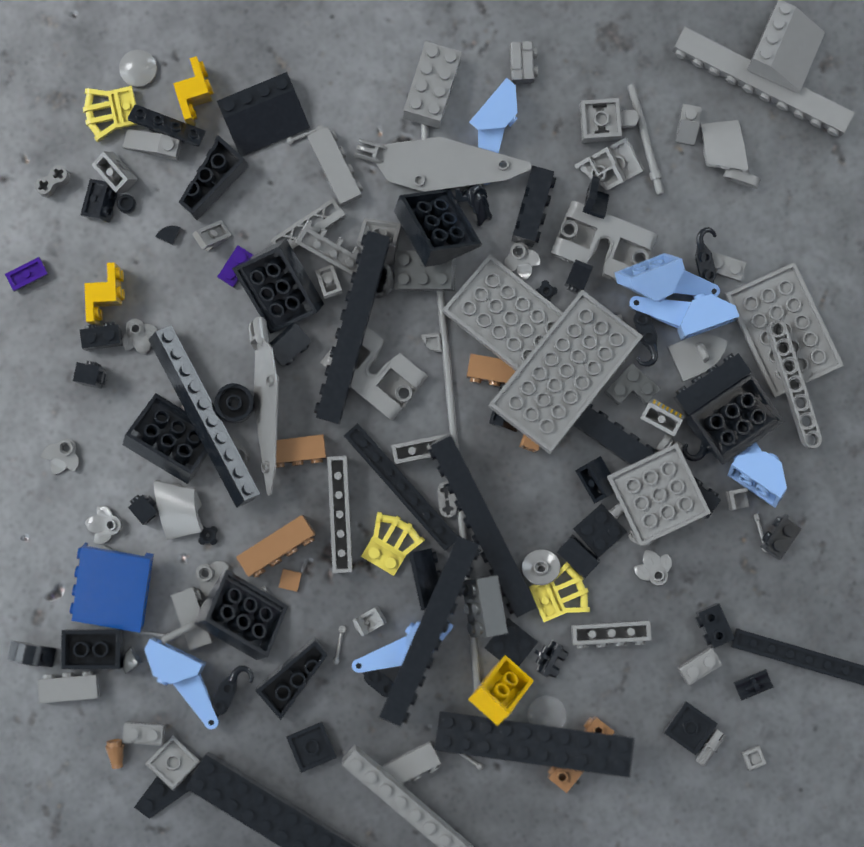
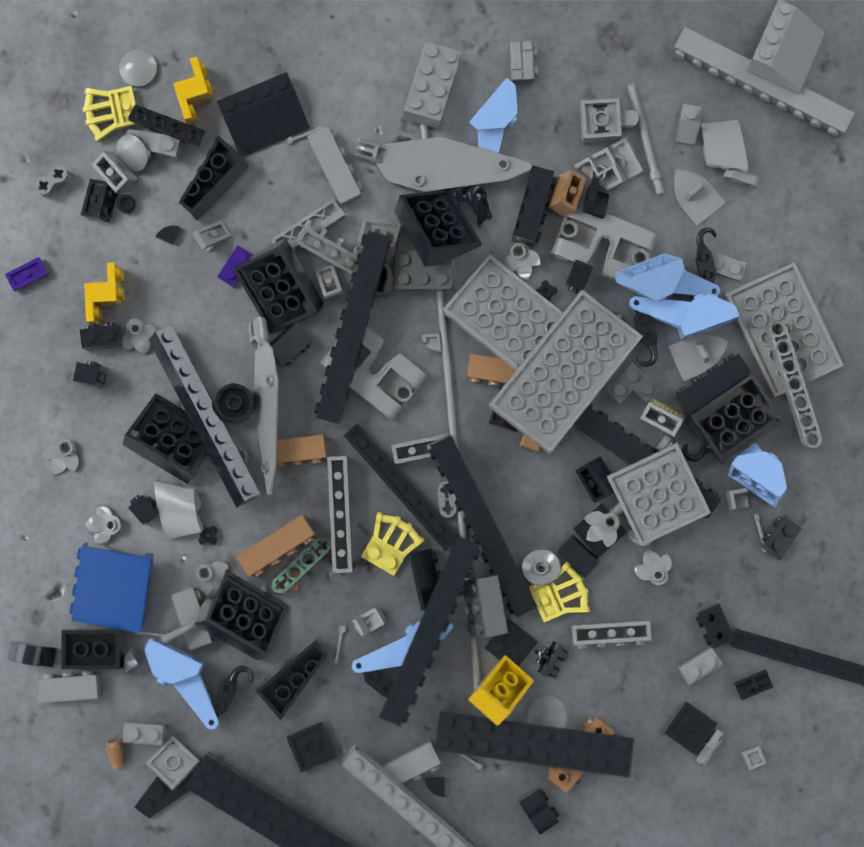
none -> light grey dish [117,134,151,172]
none -> sand green beam [272,537,331,595]
none -> black tile [425,777,445,797]
none -> black brick [518,788,559,835]
none -> medium nougat brick [548,169,586,217]
none -> light grey plate [584,511,620,547]
none -> light grey shield [674,170,726,226]

